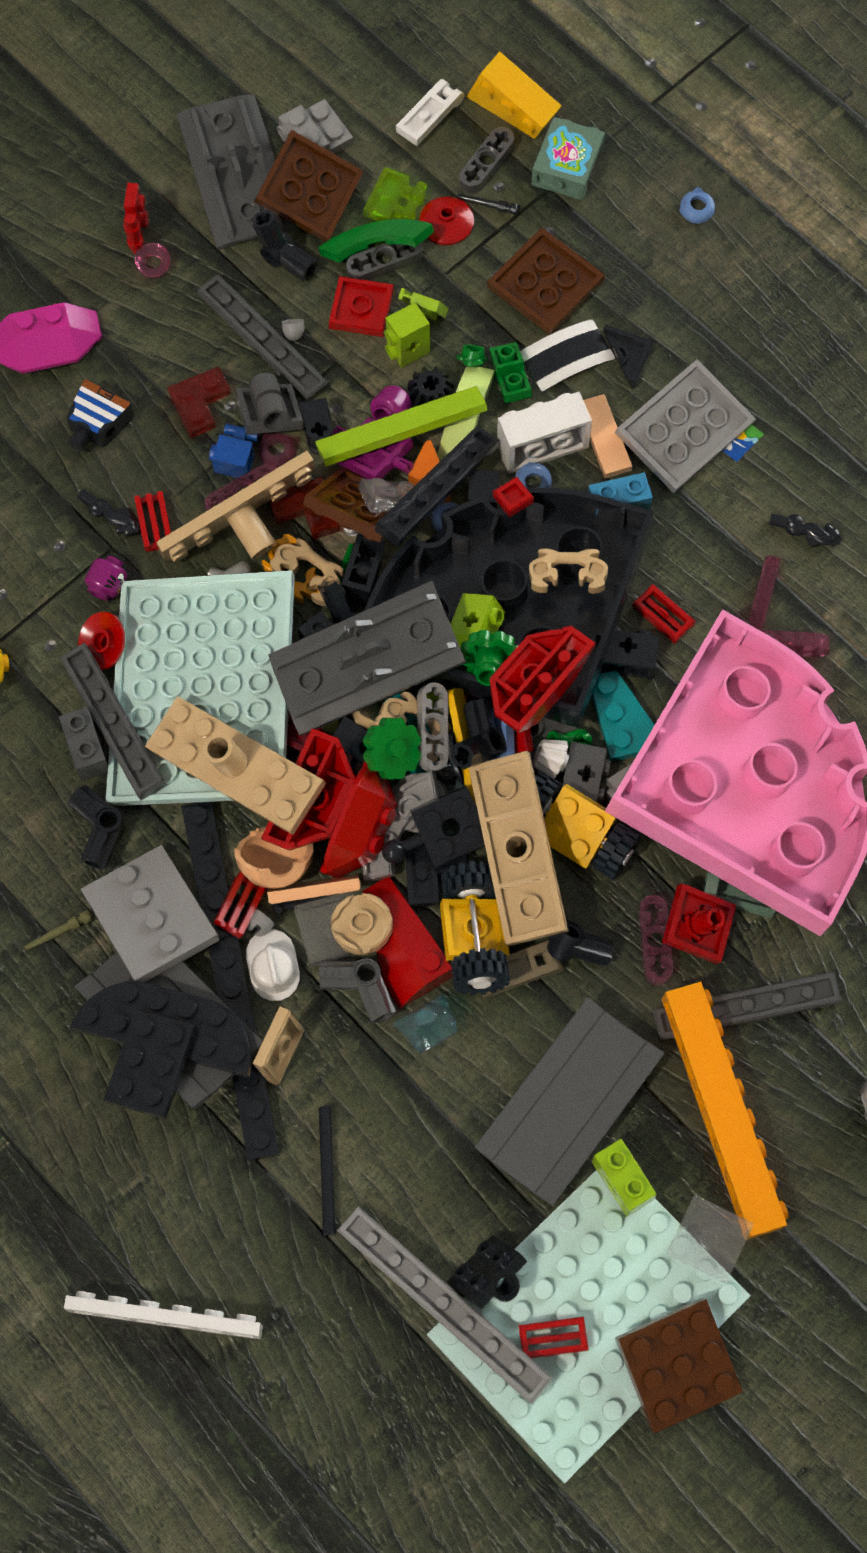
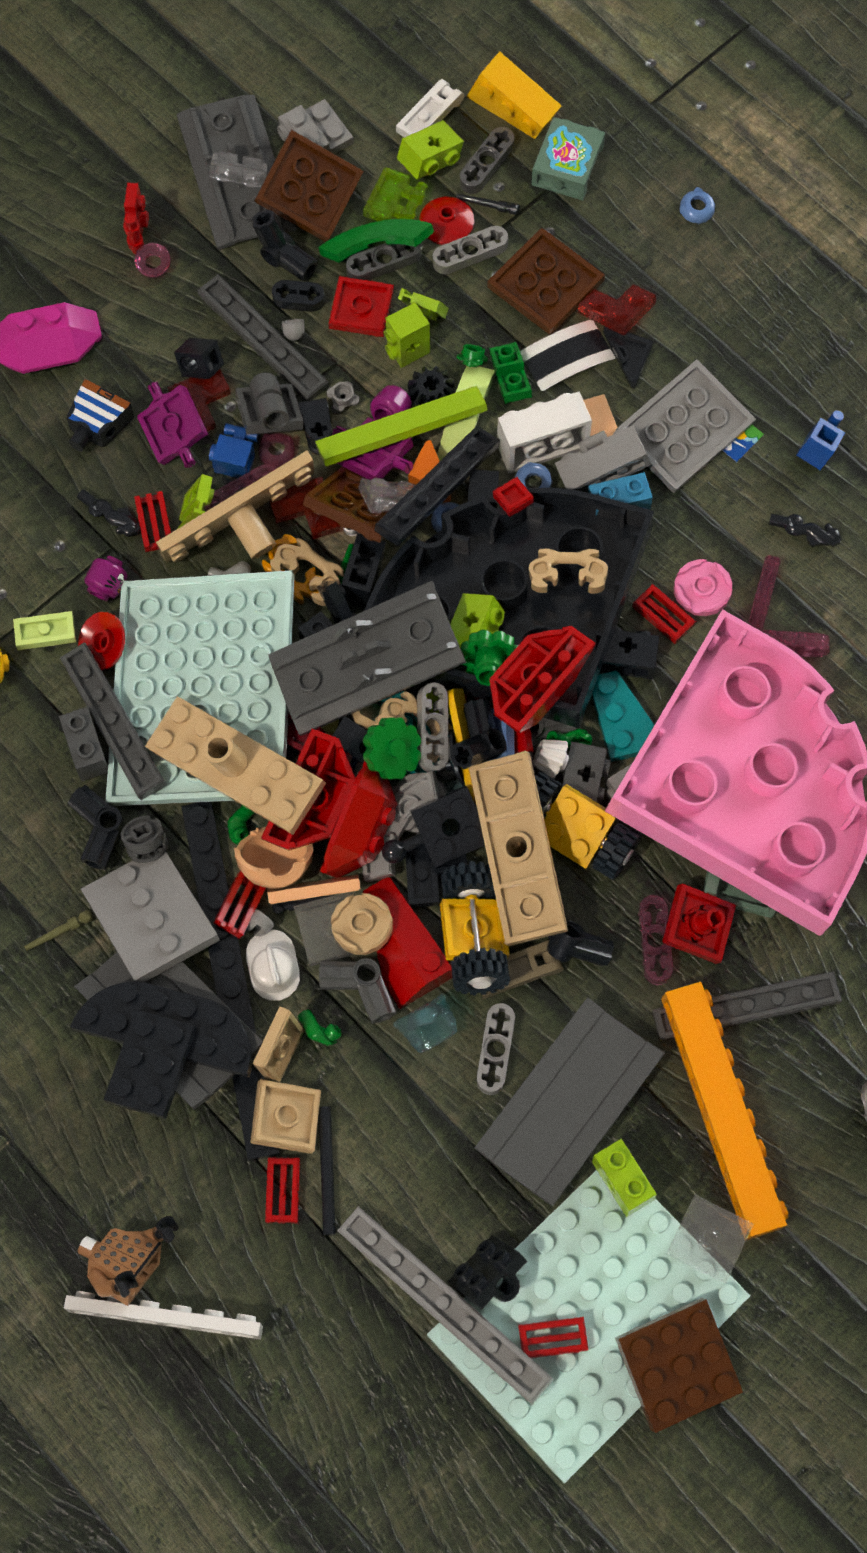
none -> yellowish green plate [13,611,76,650]
none -> medium nougat torso [78,1216,179,1306]
none -> dark grey wheel [121,816,169,863]
none -> magenta plate [137,382,208,468]
none -> black brick [174,338,224,379]
none -> lime plate [177,474,214,529]
none -> clear hinge [209,151,267,187]
none -> green arm [227,805,255,845]
none -> tan tile [250,1079,321,1154]
none -> red tile [265,1157,300,1224]
none -> black beam [272,280,325,312]
none -> green arm [298,1009,342,1046]
none -> light grey plate [327,381,359,412]
none -> lime brick [397,120,464,180]
none -> light grey beam [433,226,508,274]
none -> light grey beam [477,1003,515,1095]
none -> light grey piece [555,425,652,493]
none -> clear red plate [578,284,656,335]
none -> bright pink tile [674,559,732,616]
none -> blue brick [796,410,845,470]

